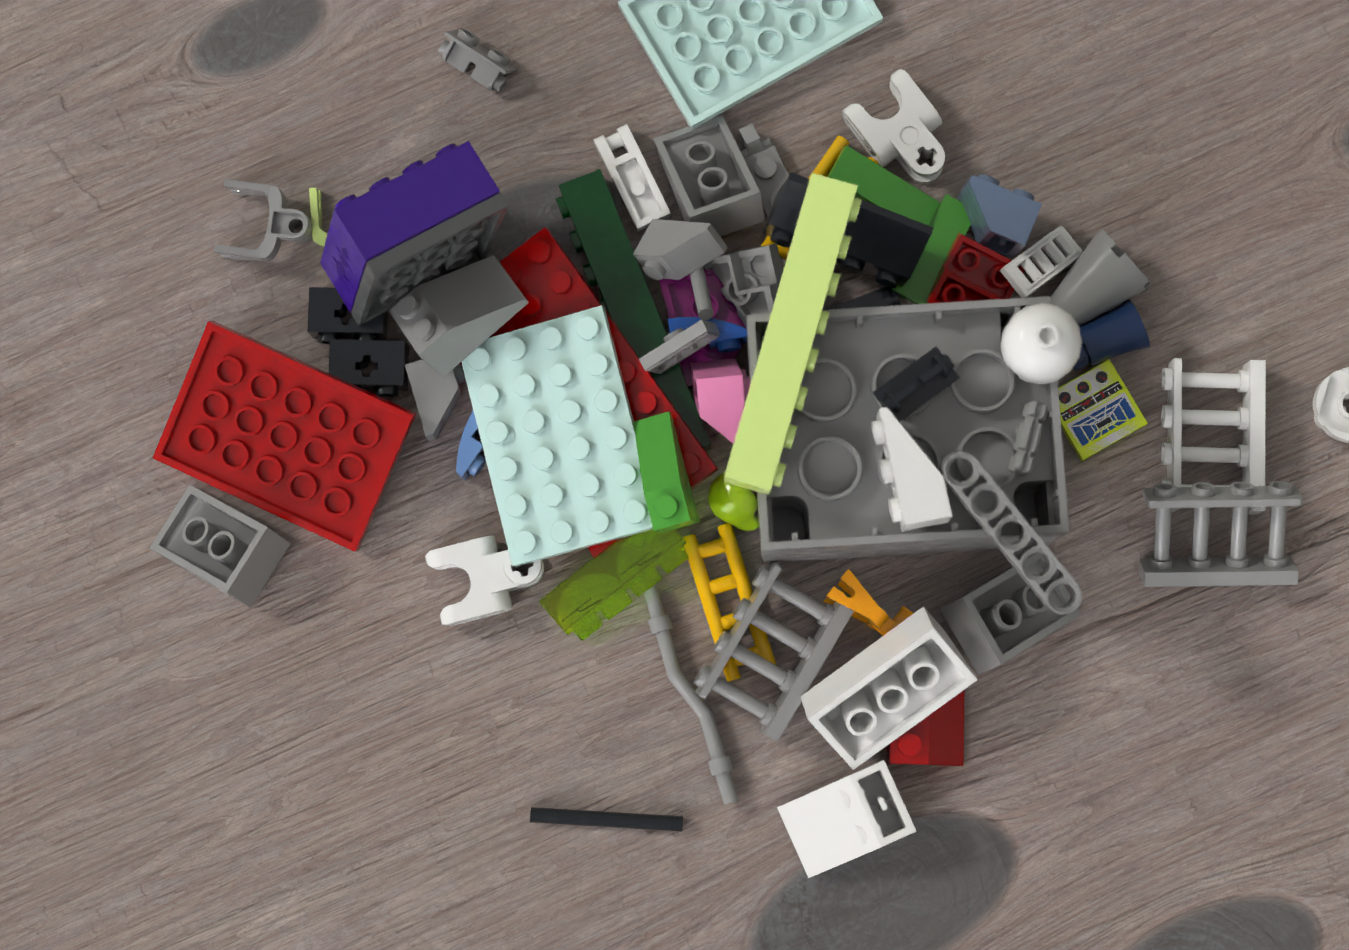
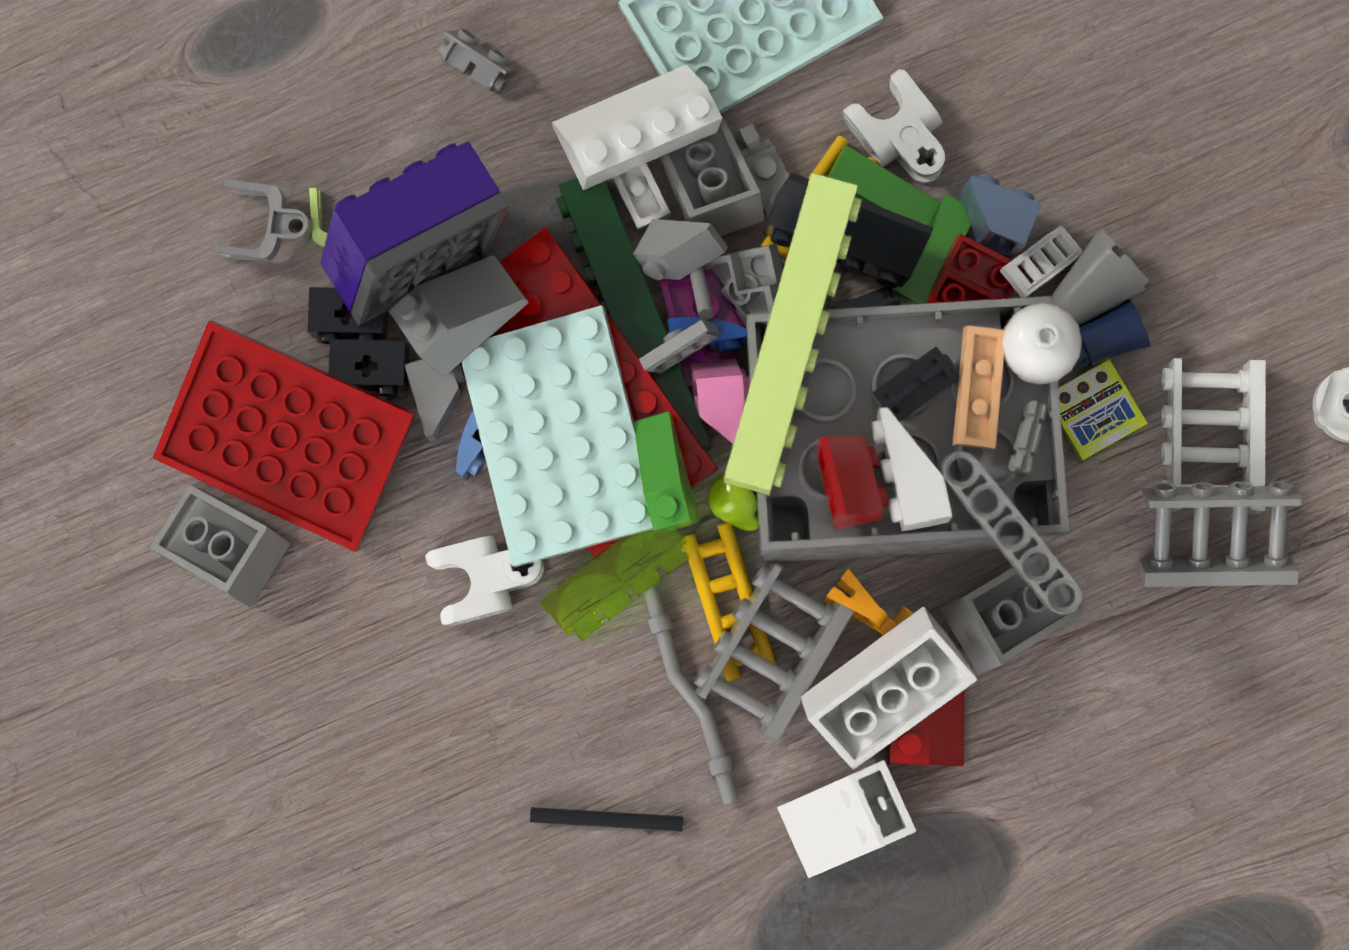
none -> white slope [552,65,723,190]
none -> red slope [816,435,889,530]
none -> light nougat plate [953,325,1005,450]

